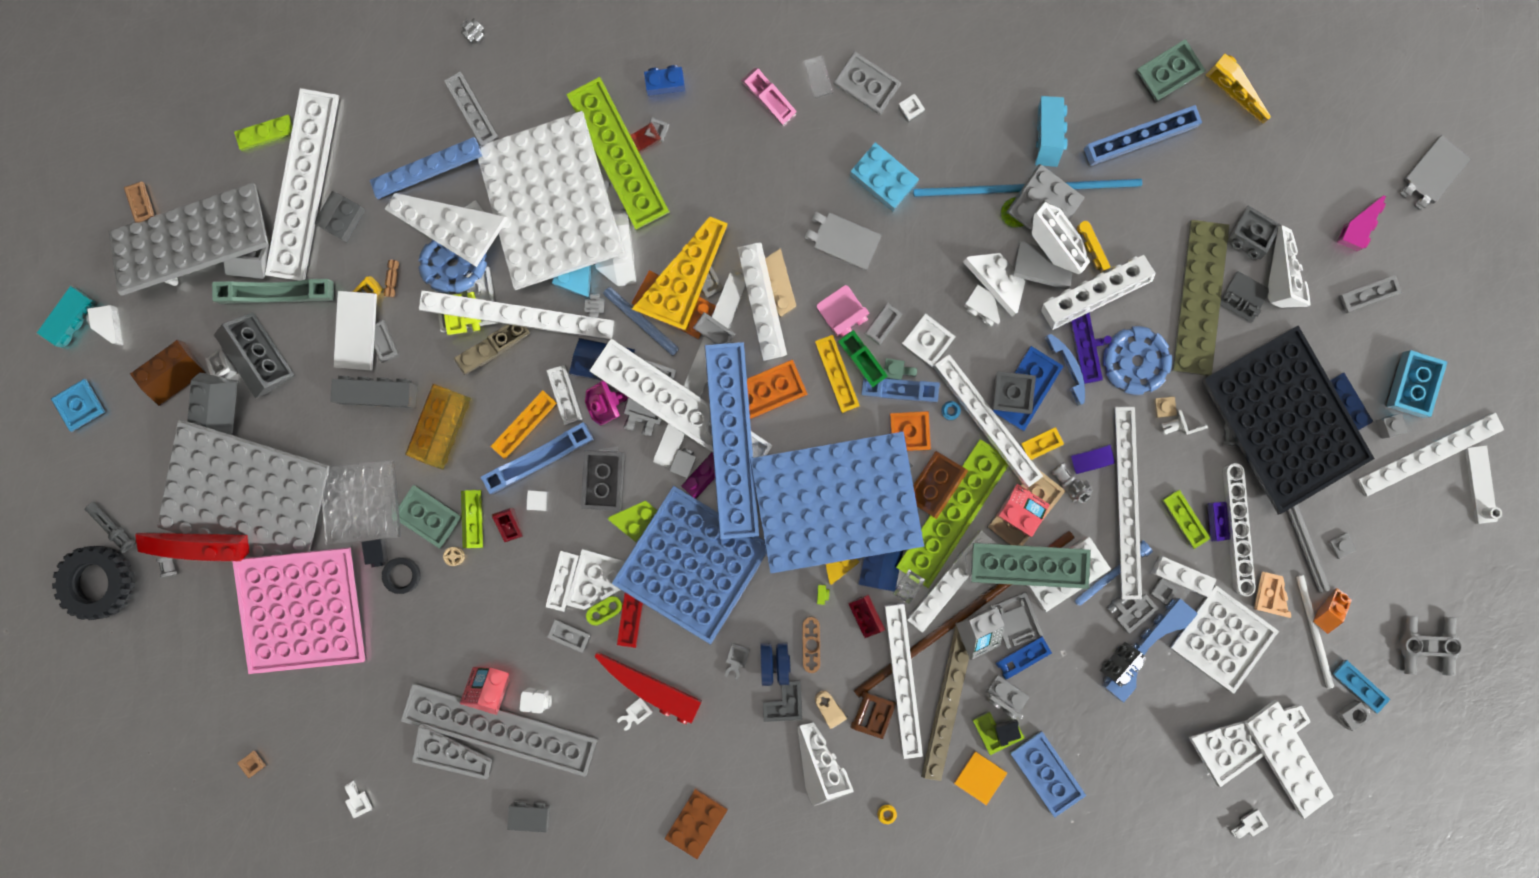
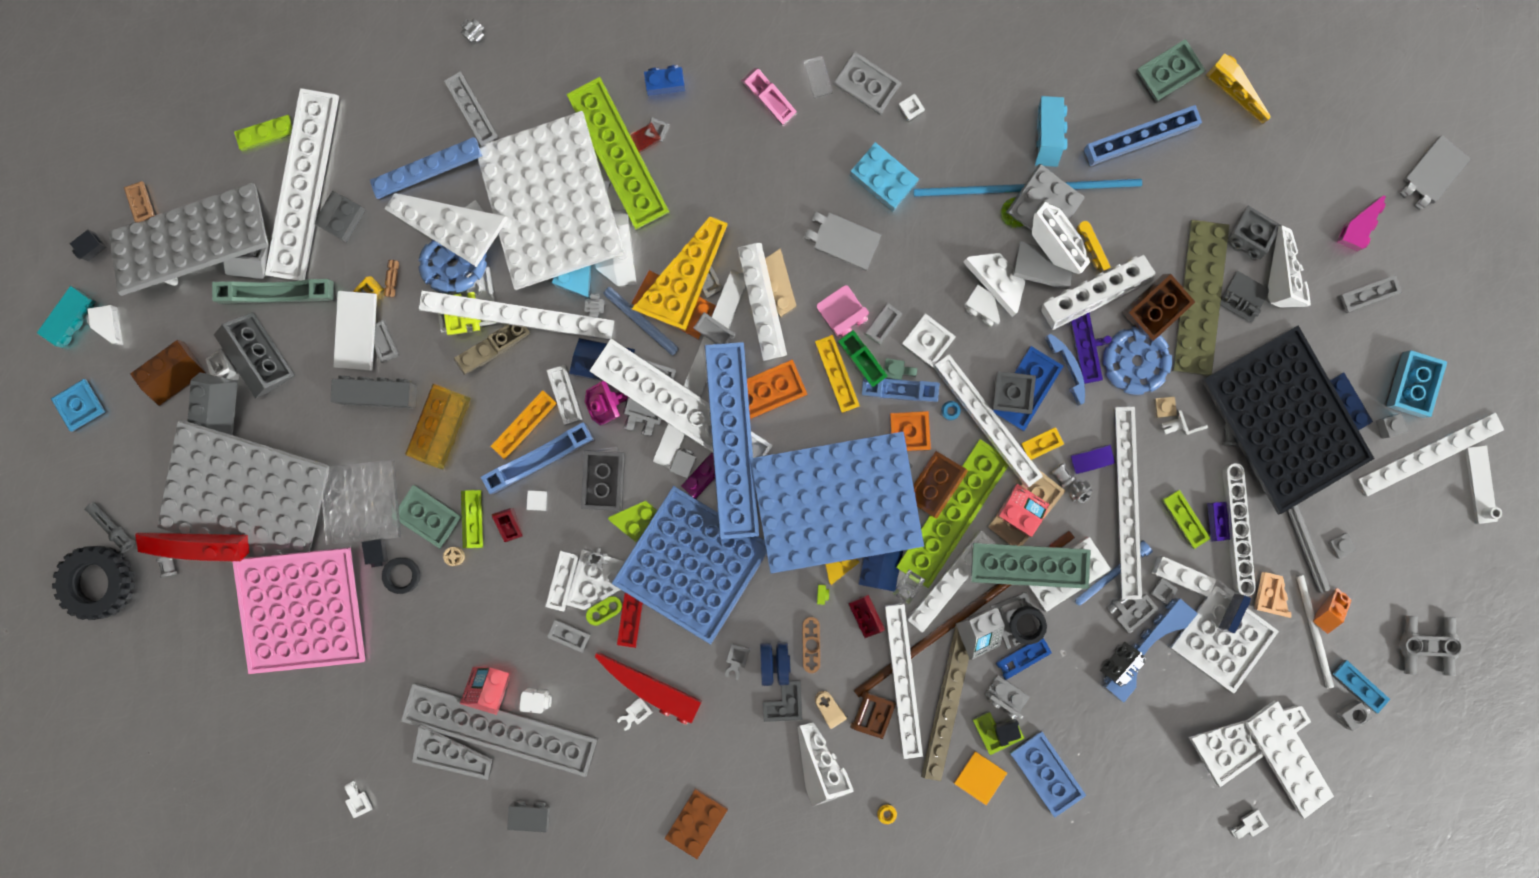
medium nougat plate [237,751,266,779] -> none
none -> black brick [69,230,106,261]
none -> light grey gear [584,548,608,571]
none -> black tyre [1009,606,1047,645]
none -> reddish brown slope [1122,274,1195,341]
none -> dark blue tile [1218,594,1251,634]

